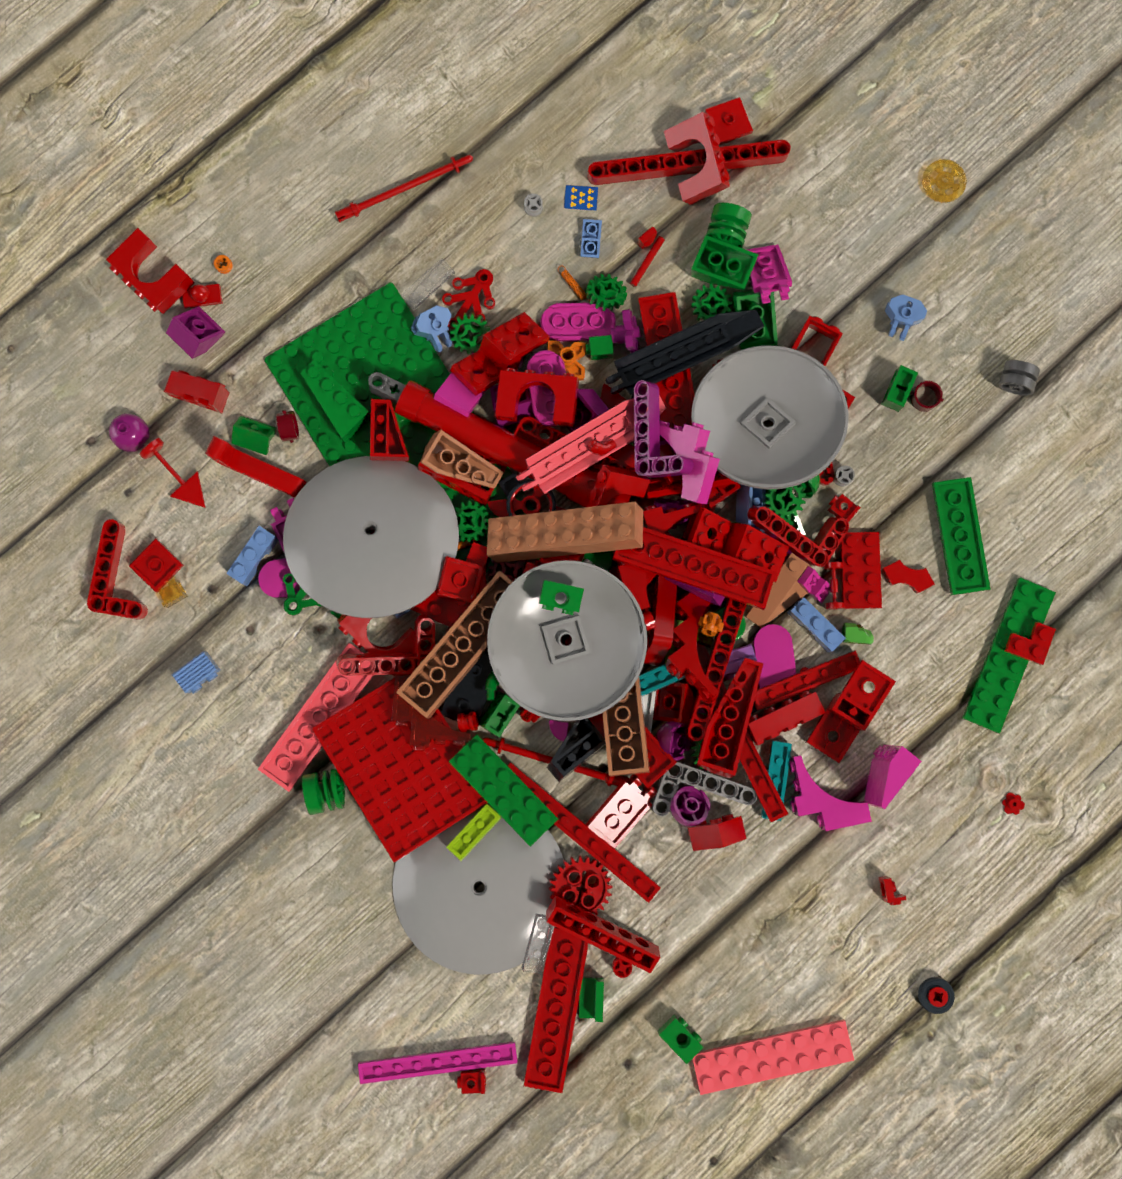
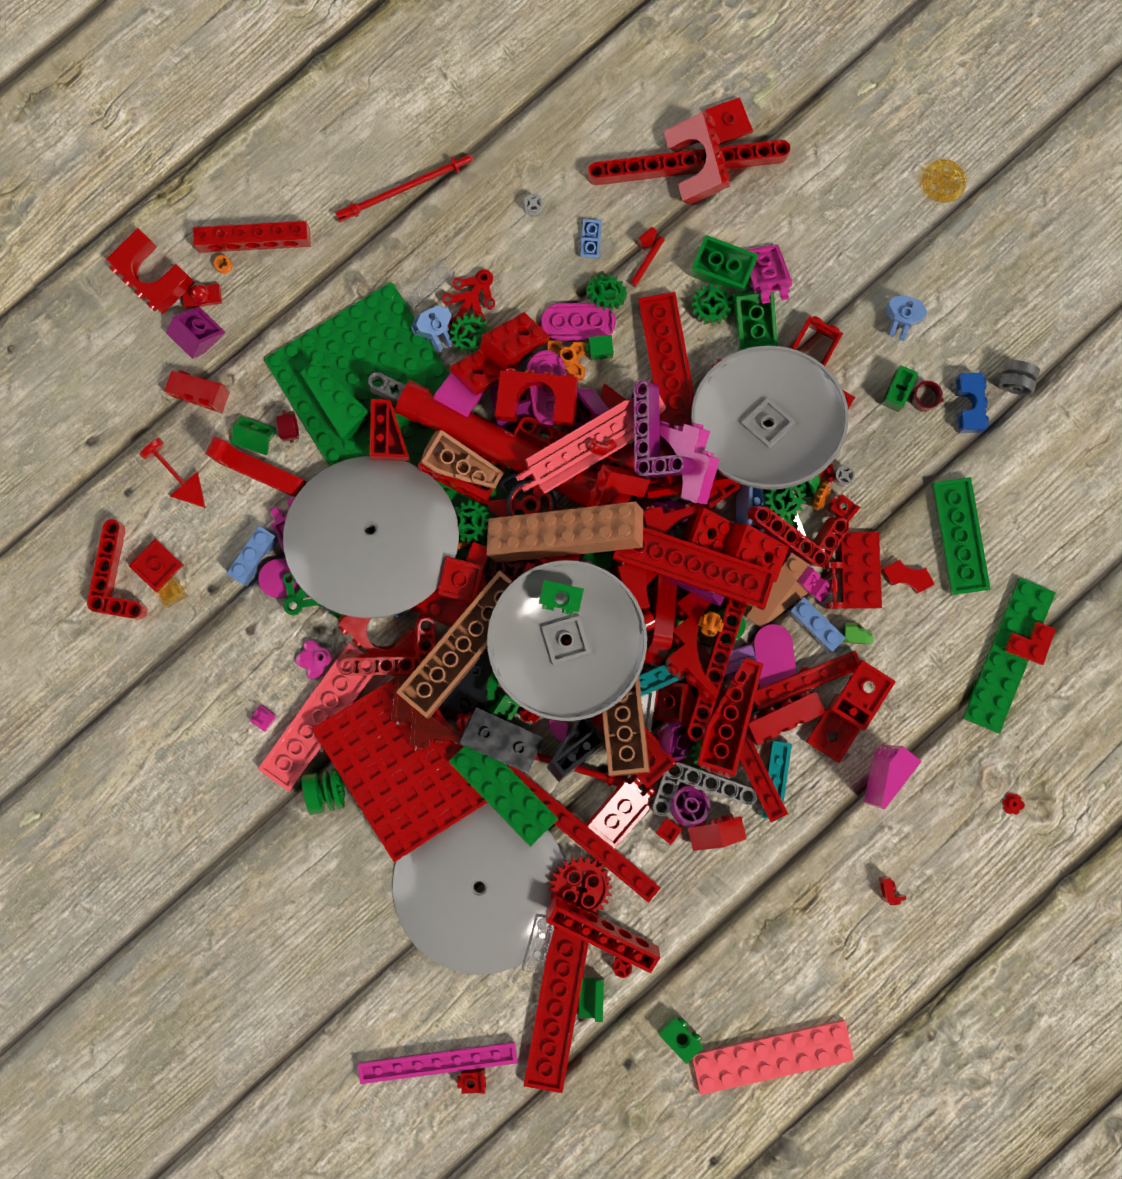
magenta cylinder [109,413,149,452] -> none
medium blue brick [172,651,220,694] -> none
lime plate [446,804,501,861] -> none
orange piece [558,265,590,303] -> none
blue sticker [564,185,598,211] -> none
black hinge [605,310,765,395] -> none
magenta plant [611,309,640,353] -> none
green wheel [706,203,752,248] -> none
dark pink arch [789,755,872,831] -> none
black wheel [918,977,955,1014] -> none
none -> red brick [193,221,311,253]
none -> dark pink tile [249,705,277,732]
none -> dark pink plate [295,640,332,679]
none -> black plate [458,706,544,773]
none -> red plate [655,817,683,845]
none -> orange gear [812,481,831,511]
none -> blue arch [955,373,989,433]

